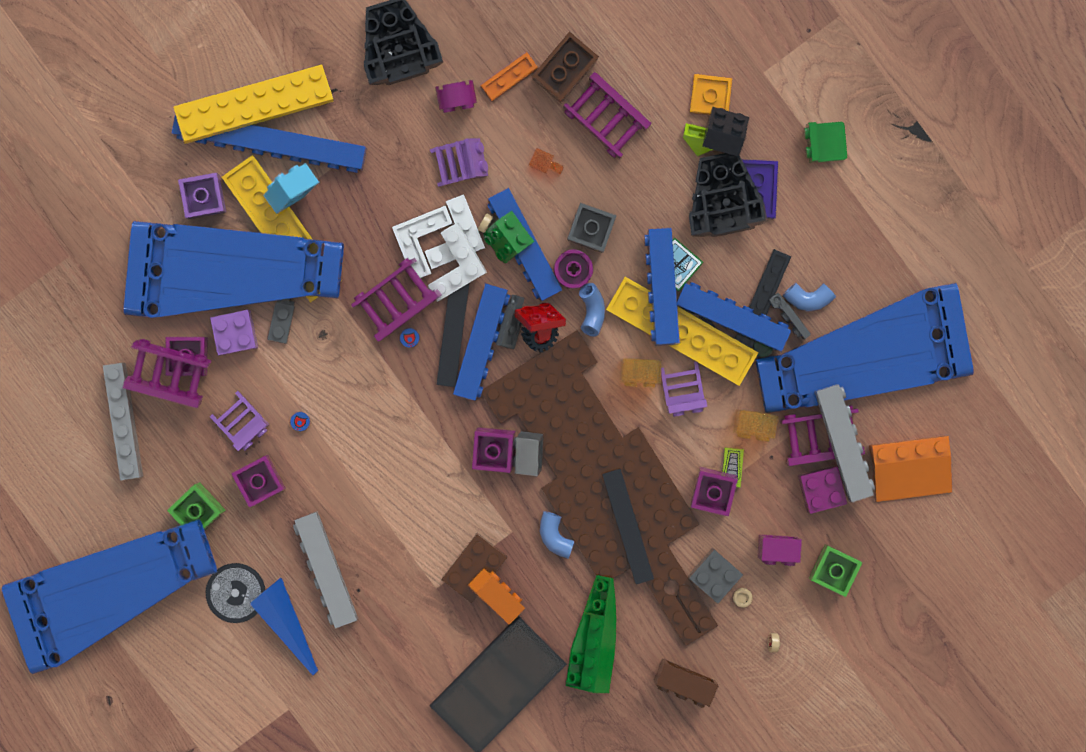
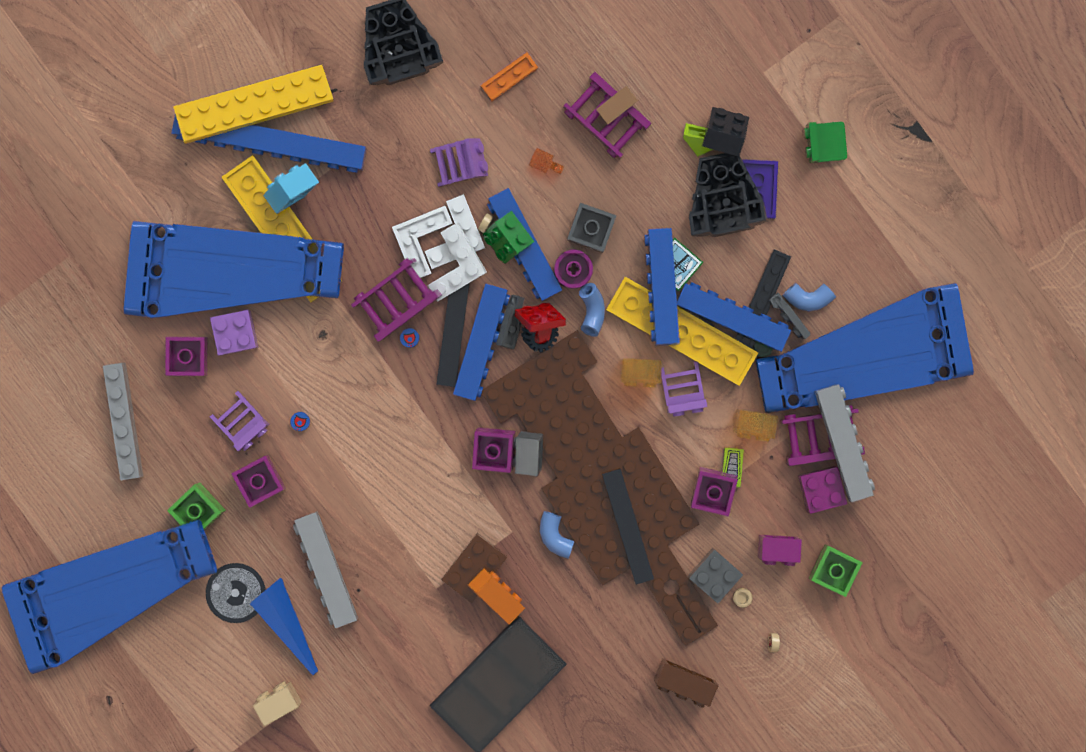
magenta fence [122,339,211,408] -> none
medium lavender brick [178,173,226,219] -> none
dark grey hinge [267,298,295,344] -> none
magenta brick [435,80,477,113] -> none
reddish brown brick [532,31,599,103] -> none
green wedge [566,575,616,693] -> none
light orange tile [690,74,732,115] -> none
orange piece [869,435,952,502] -> none
none -> tan brick [253,681,302,726]
none -> medium nougat tile [596,85,639,124]

